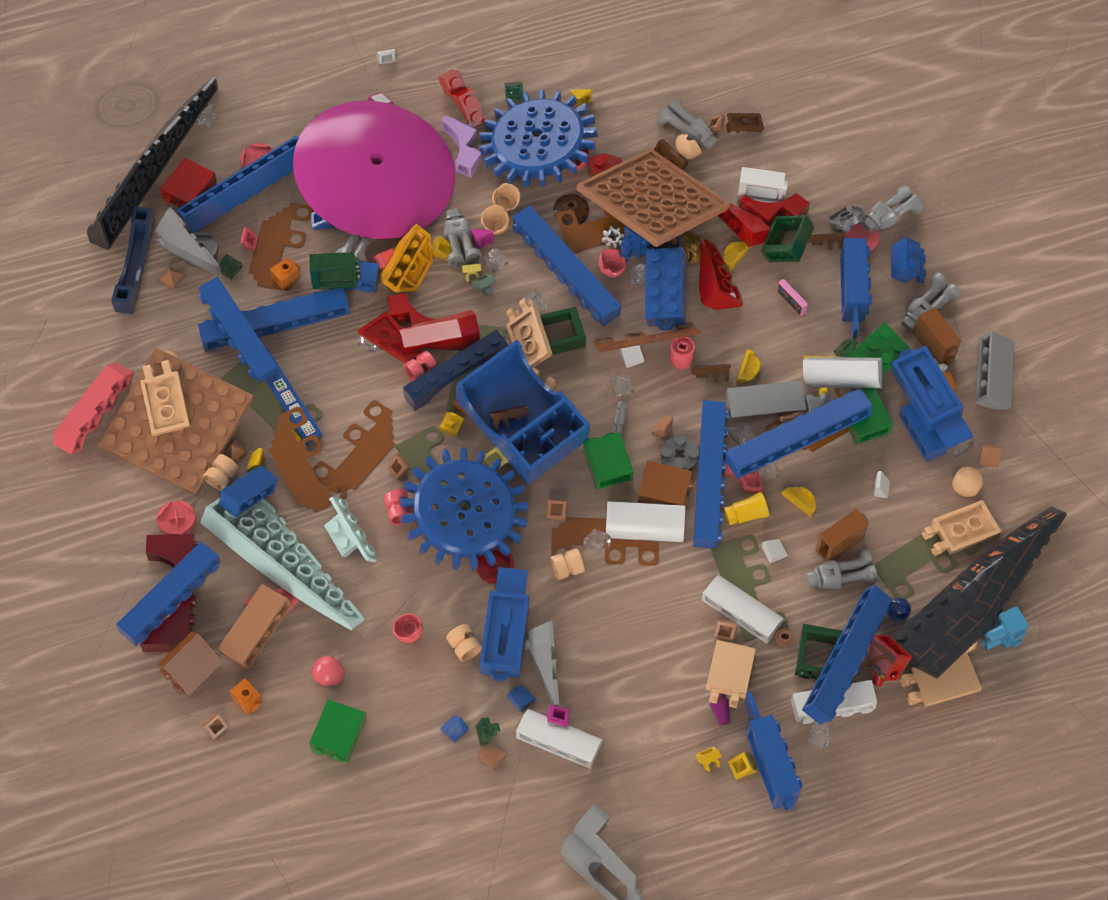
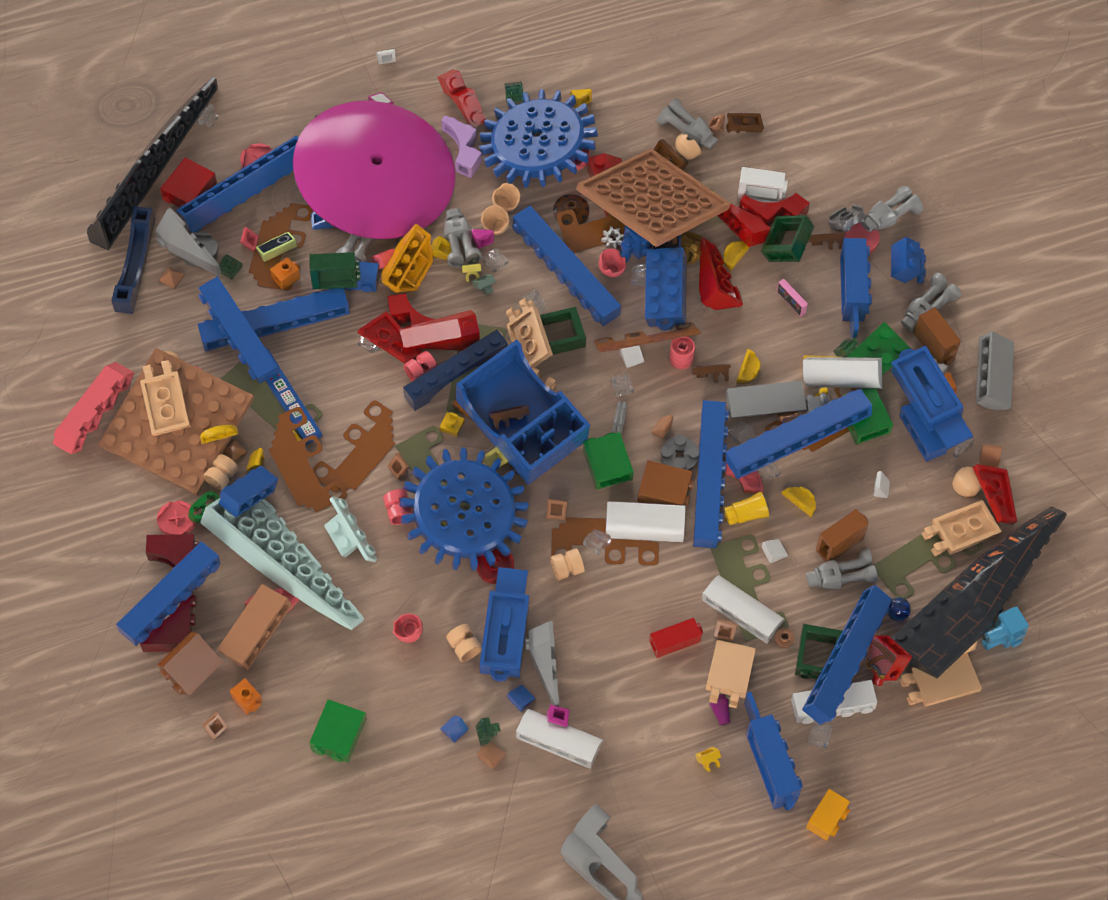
coral hair [311,656,345,687] -> none
yellow slope [728,752,758,780] -> none
none -> green beam [188,491,220,523]
none -> yellow tile [200,425,238,444]
none -> slope [256,232,297,262]
none -> red brick [649,617,703,658]
none -> light orange brick [806,789,851,841]
none -> red wing [973,464,1018,525]

